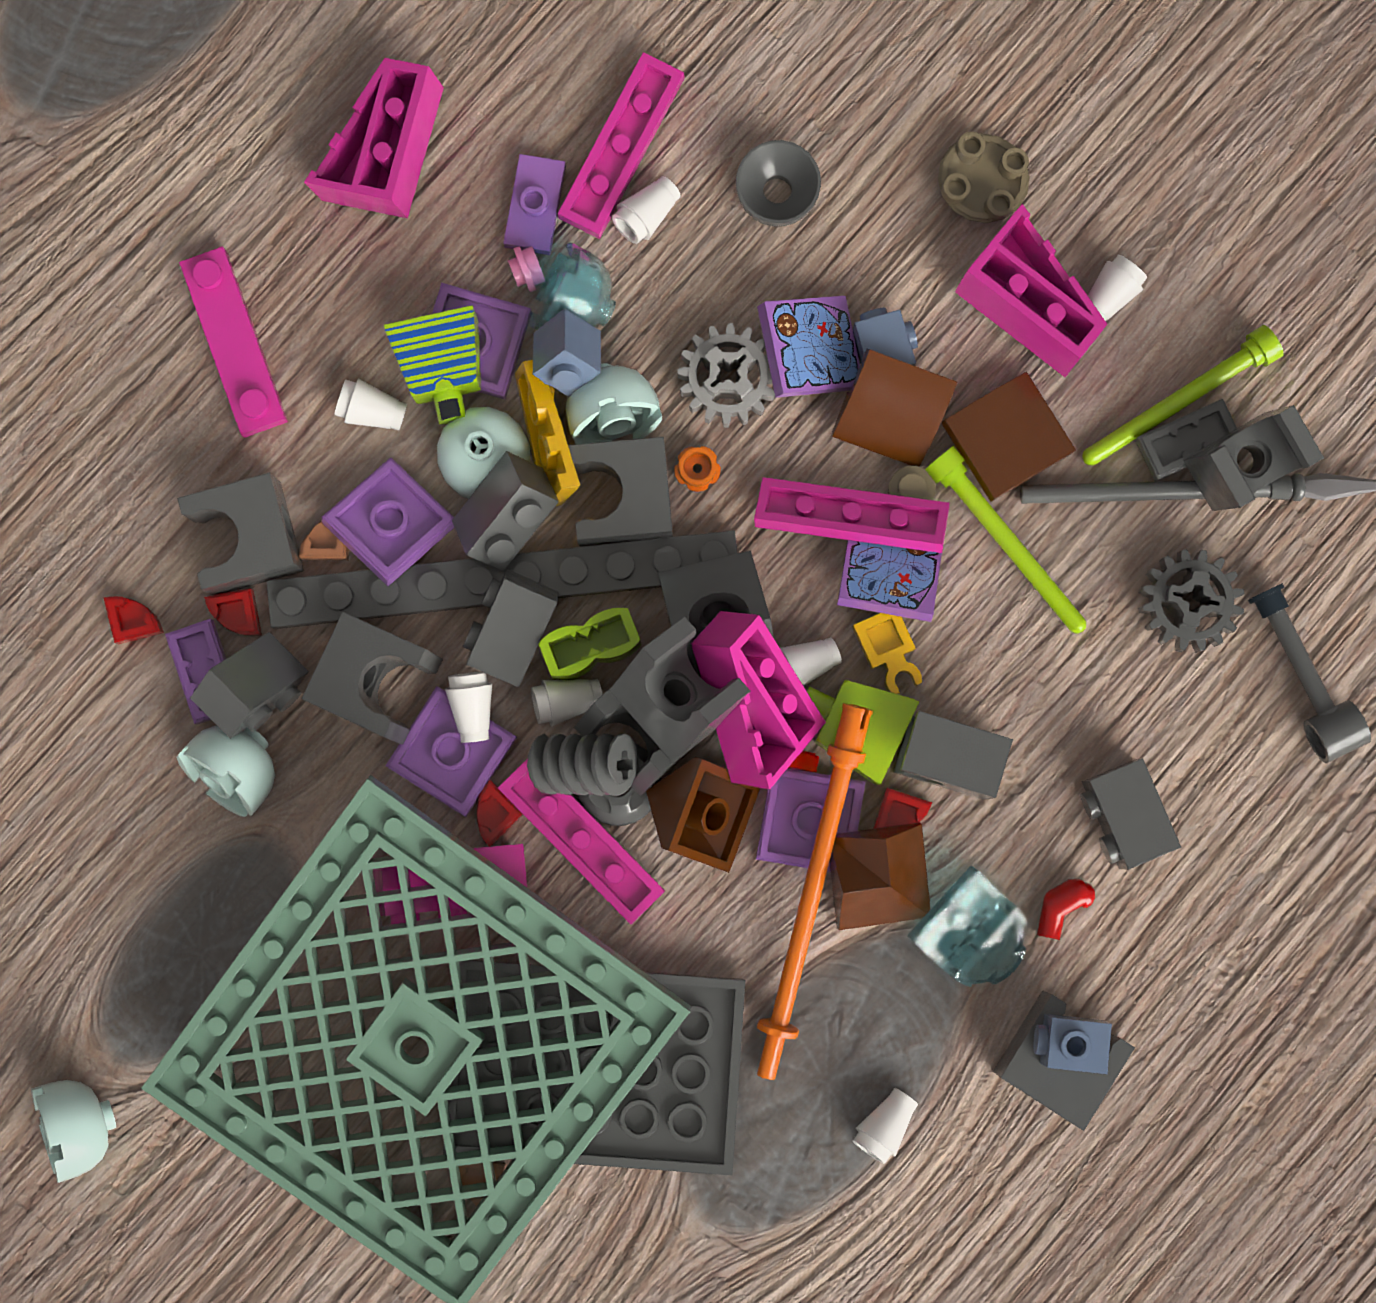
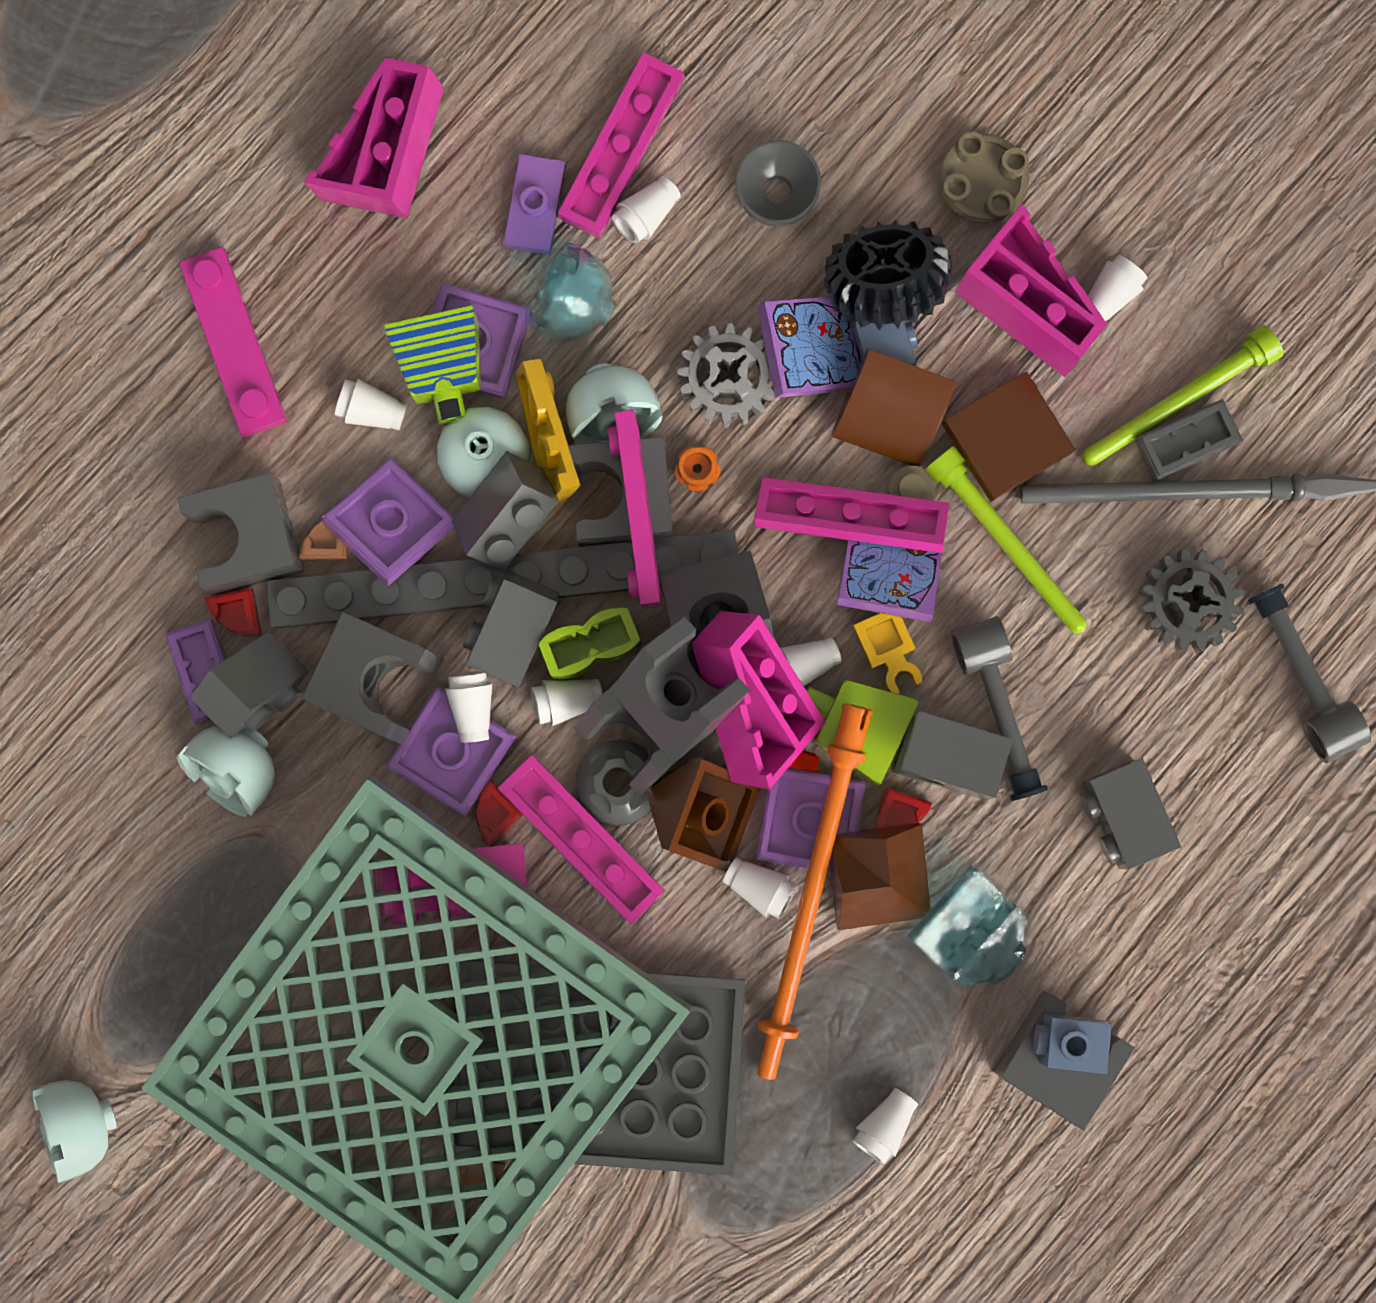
red tile [104,596,164,645] -> none
bright pink plate [508,246,546,292] -> none
dark grey piece [527,734,638,796] -> none
sand blue brick [533,308,601,397] -> none
red arm [1036,879,1095,940] -> none
dark grey piece [1183,405,1324,511] -> none
none -> dark pink plate [608,409,663,609]
none -> white cone [723,858,797,919]
none -> black gear [824,219,952,330]
none -> dark grey piece [951,616,1048,801]

